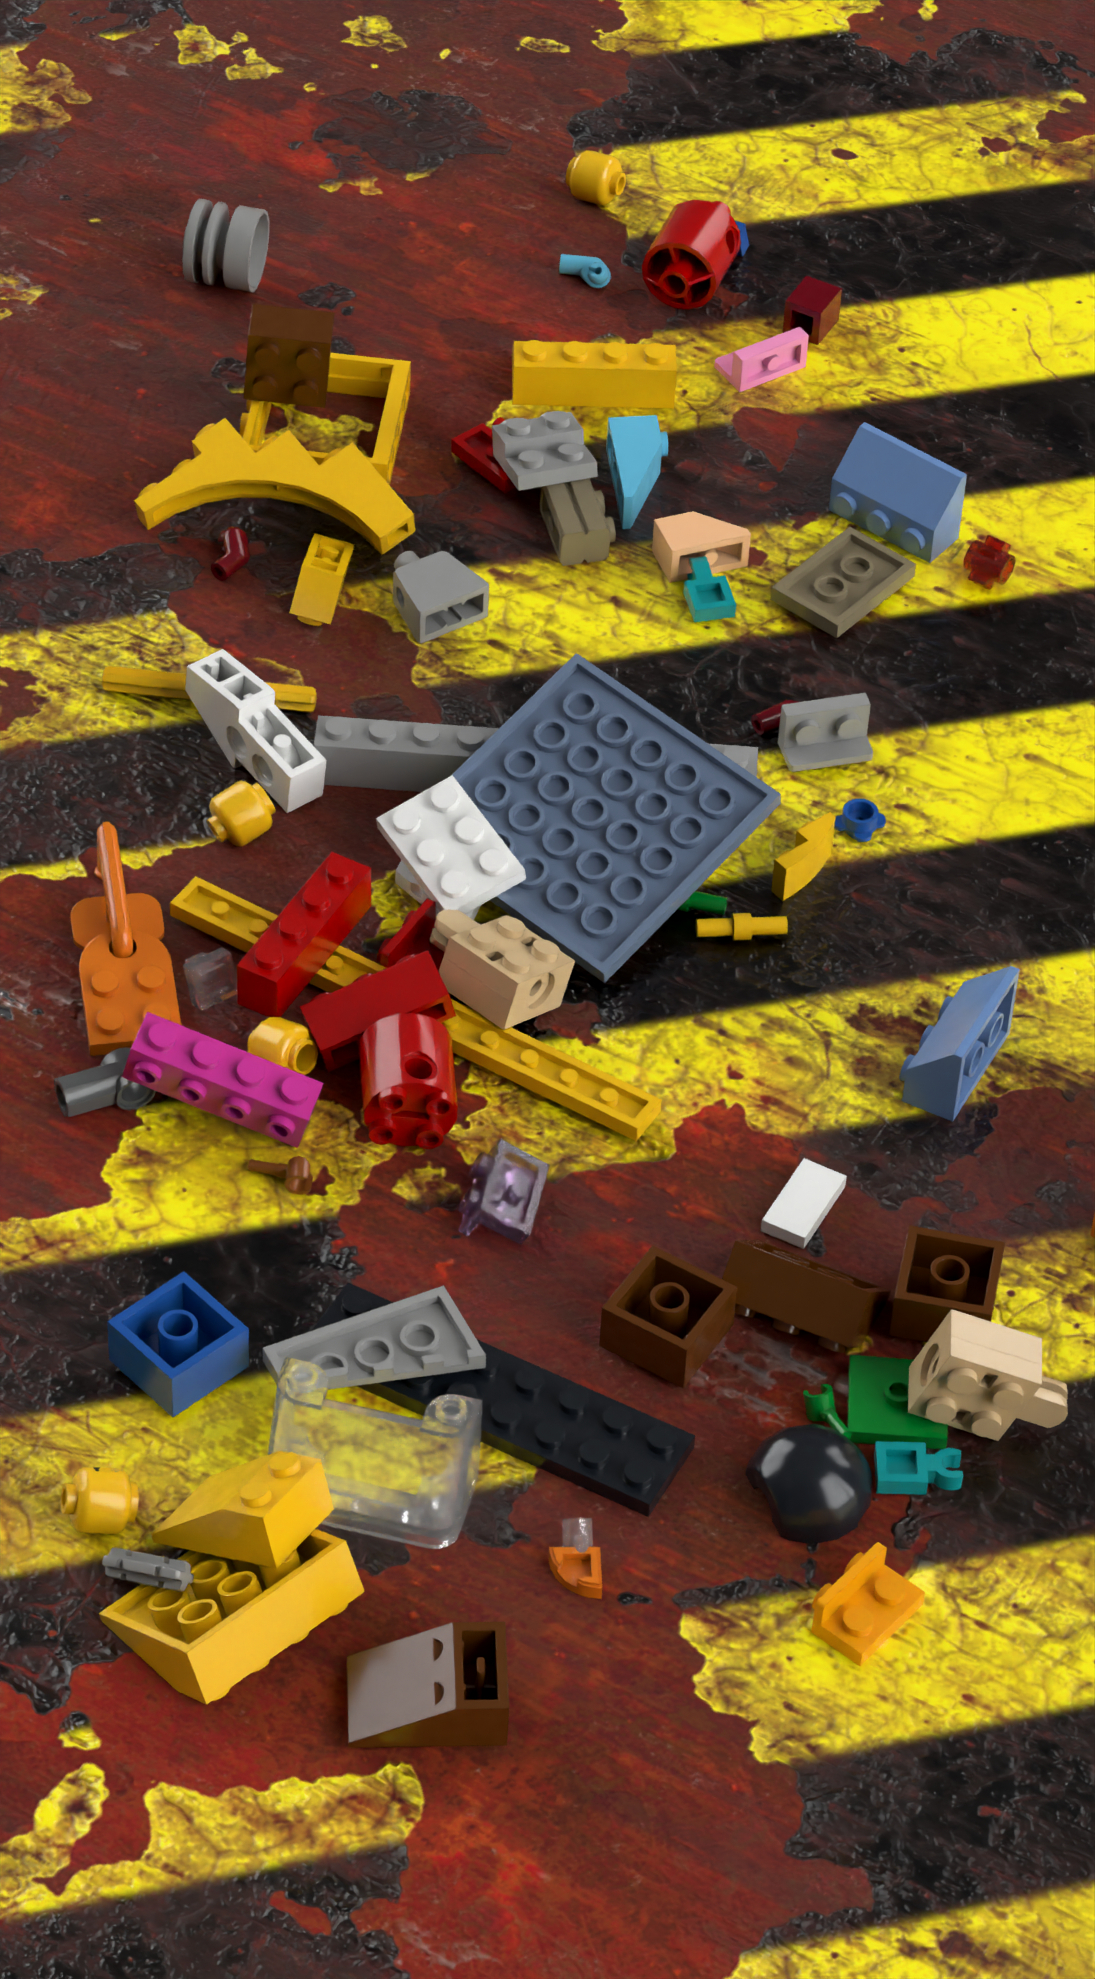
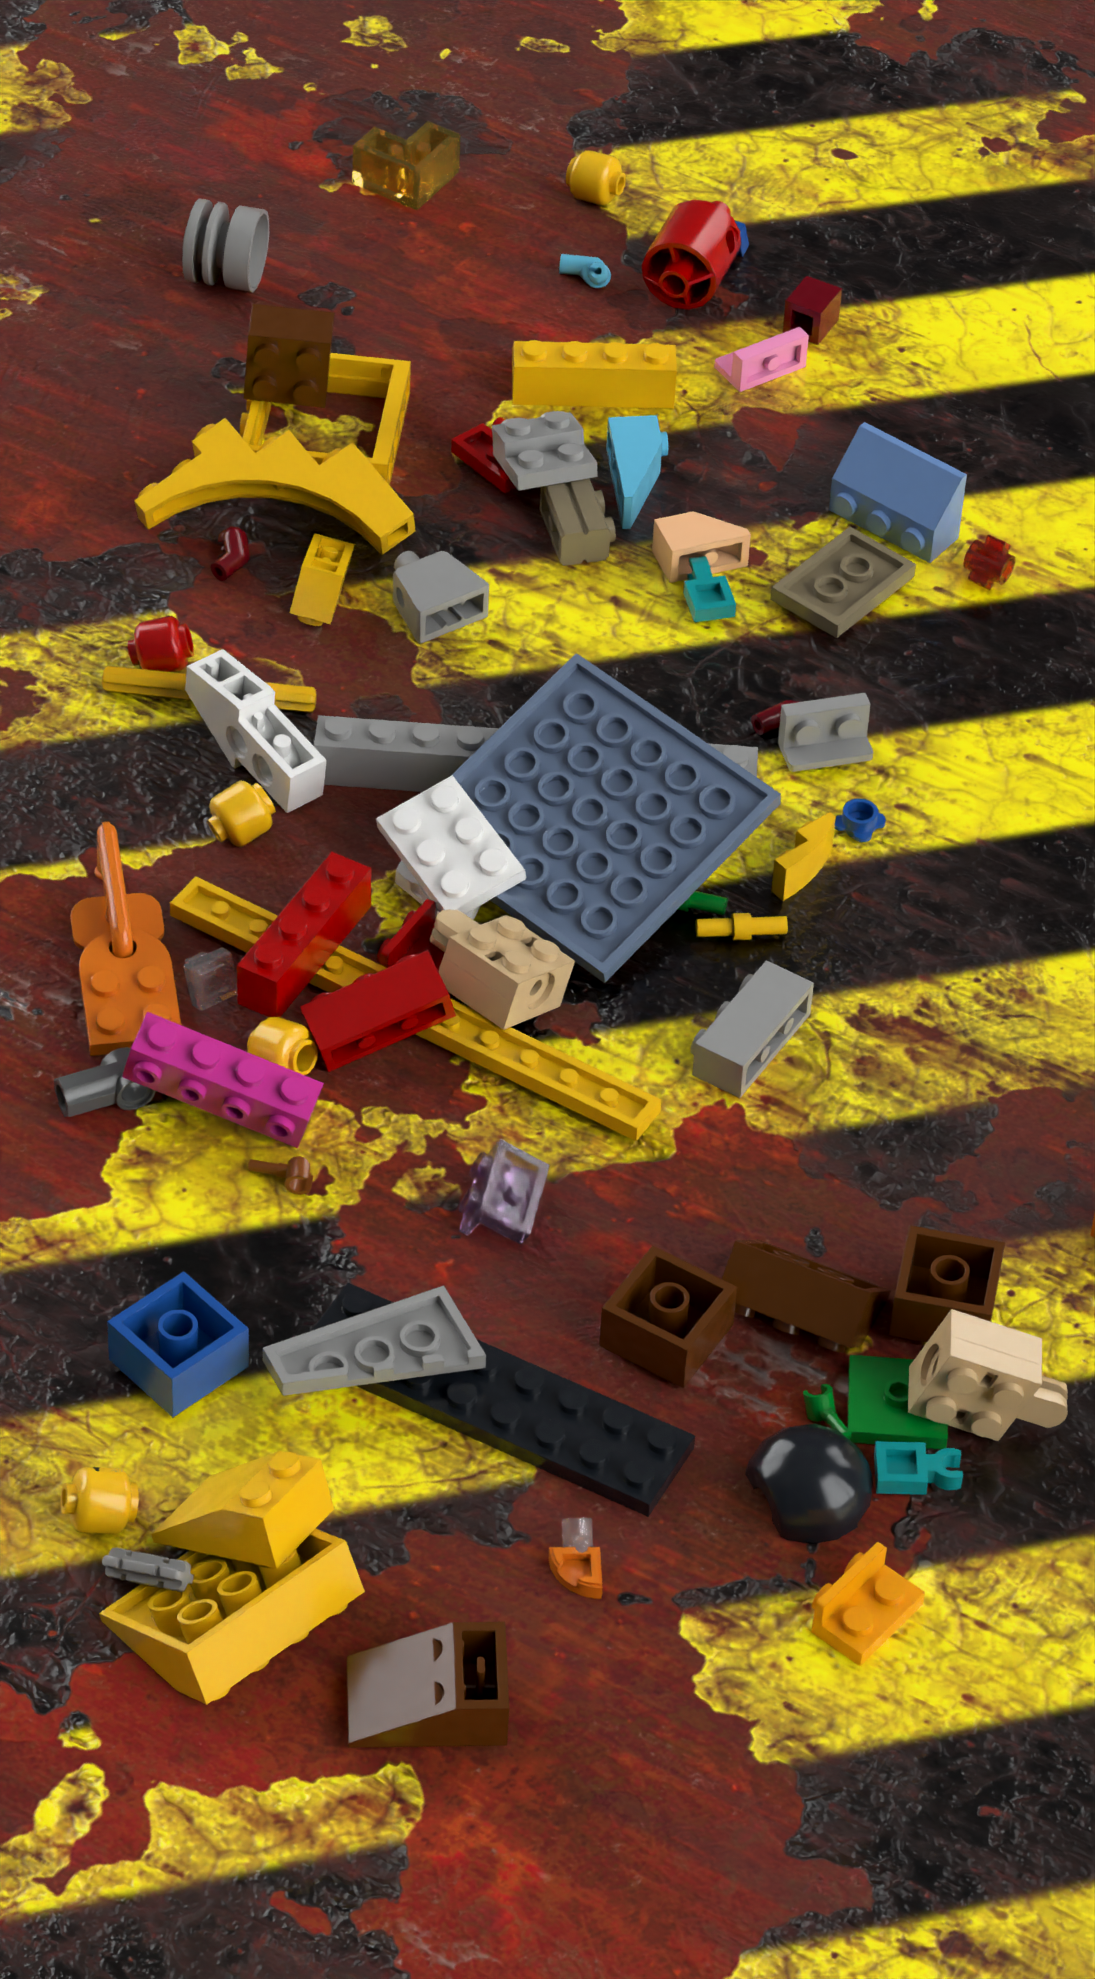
clear windscreen [267,1357,482,1549] -> none
red cylinder [359,1013,458,1149] -> none
white tile [761,1158,847,1249] -> none
medium blue slope [899,966,1020,1122] -> none
none -> red head [127,616,194,672]
none -> clear yellow brick [352,121,460,210]
none -> light grey brick [690,960,814,1098]

